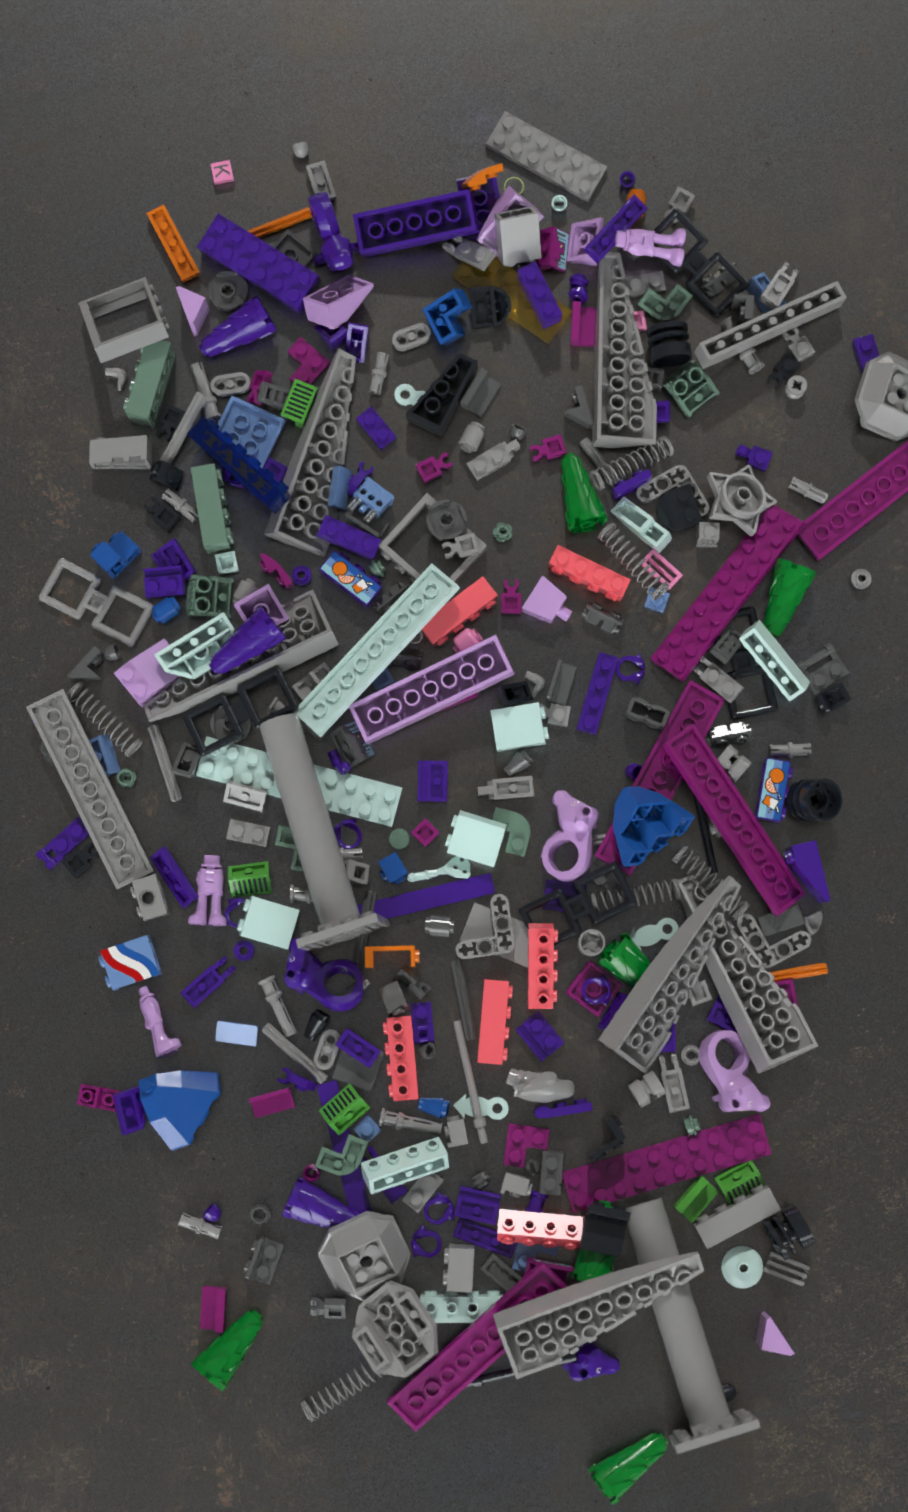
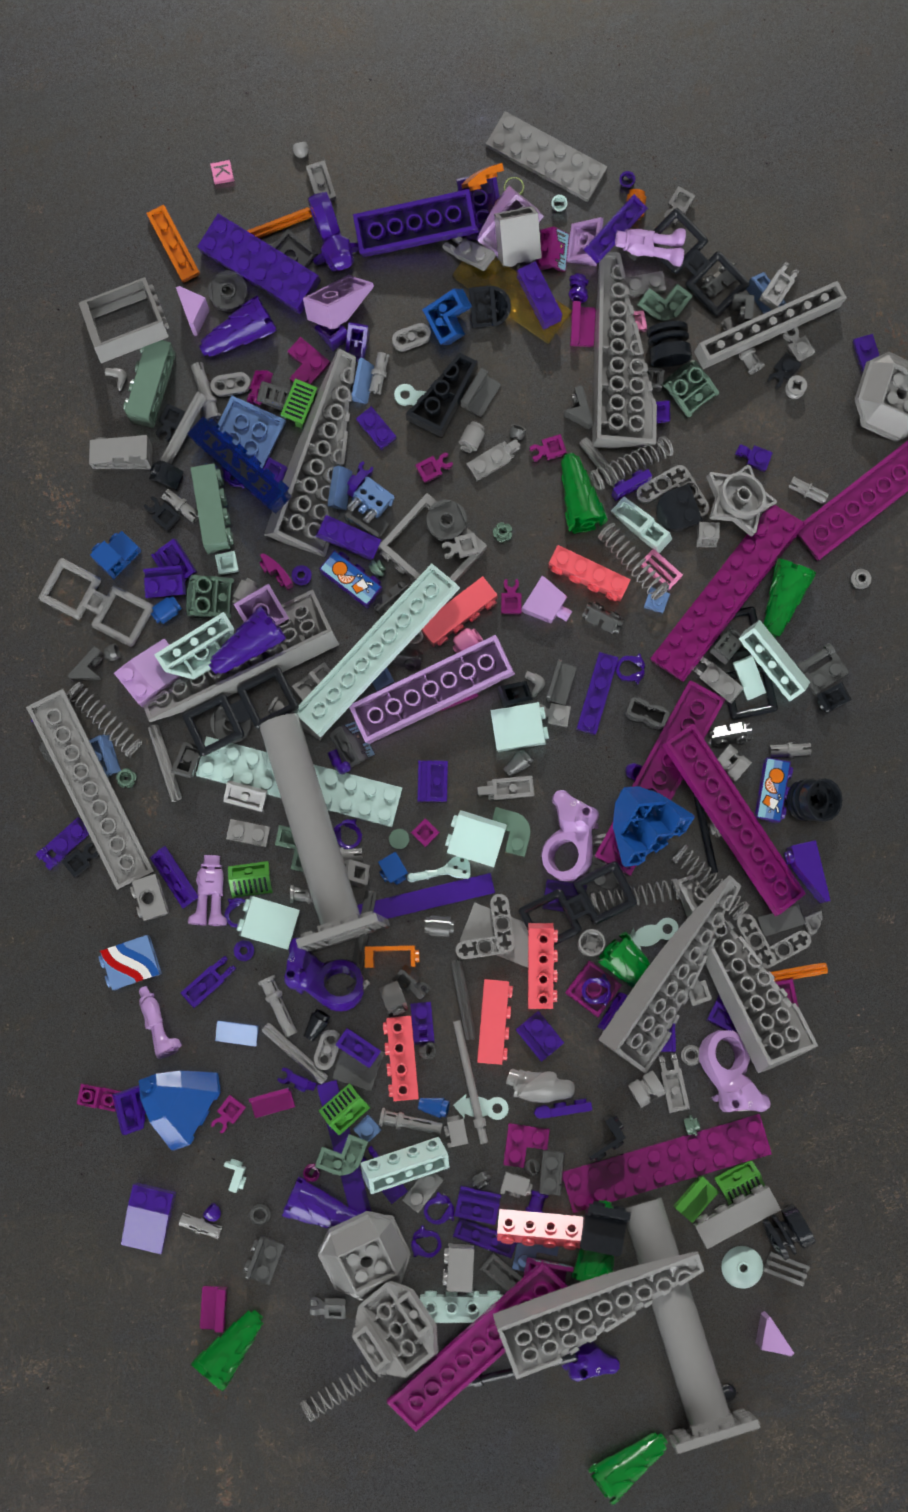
none -> slope [121,1183,177,1254]
none -> magenta plate [211,1095,246,1134]
none -> light aqua bracket [224,1159,247,1193]
none -> medium blue slope [352,358,374,404]
none -> light aqua tile [733,655,766,700]

